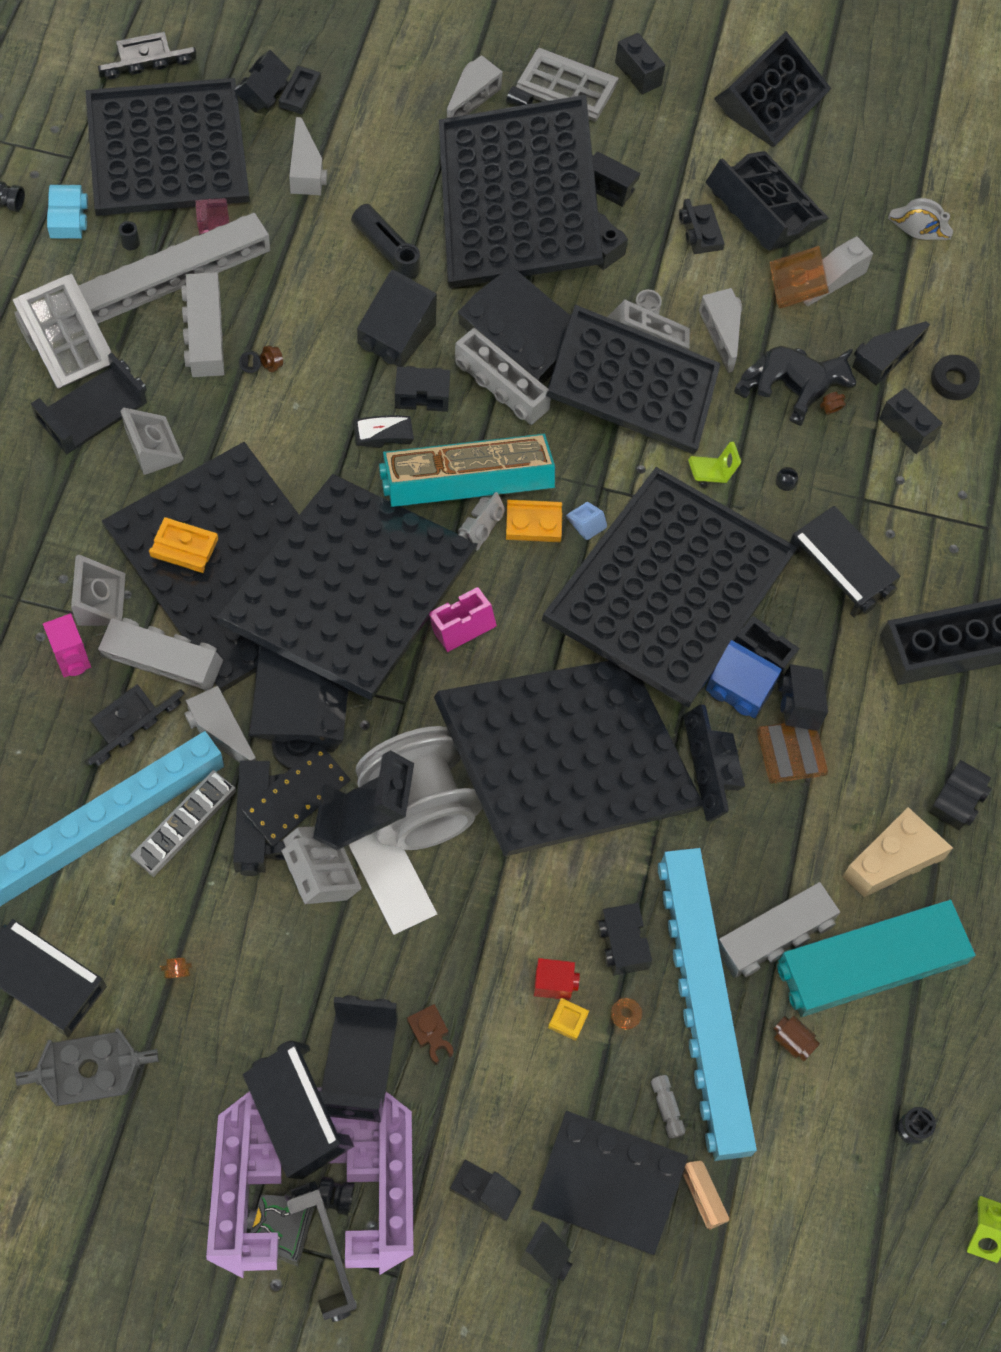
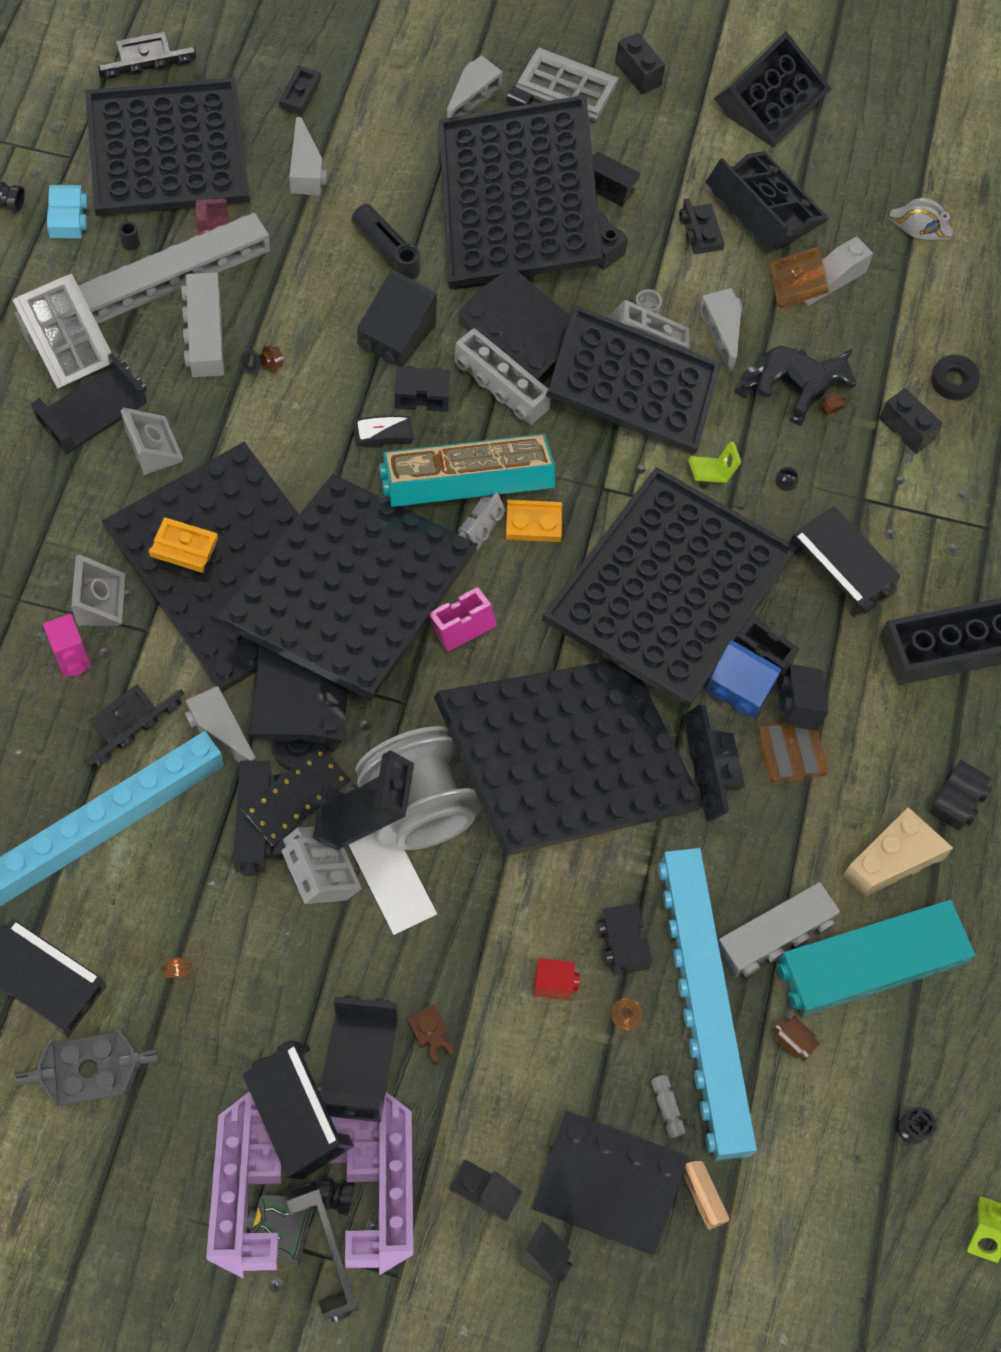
light grey brick [98,618,223,691] -> none
tile [130,770,236,877] -> none
black brick [234,50,292,113] -> none
yellow tile [548,998,589,1041] -> none
light blue slope [566,502,607,540] -> none
black slope [852,321,930,386] -> none

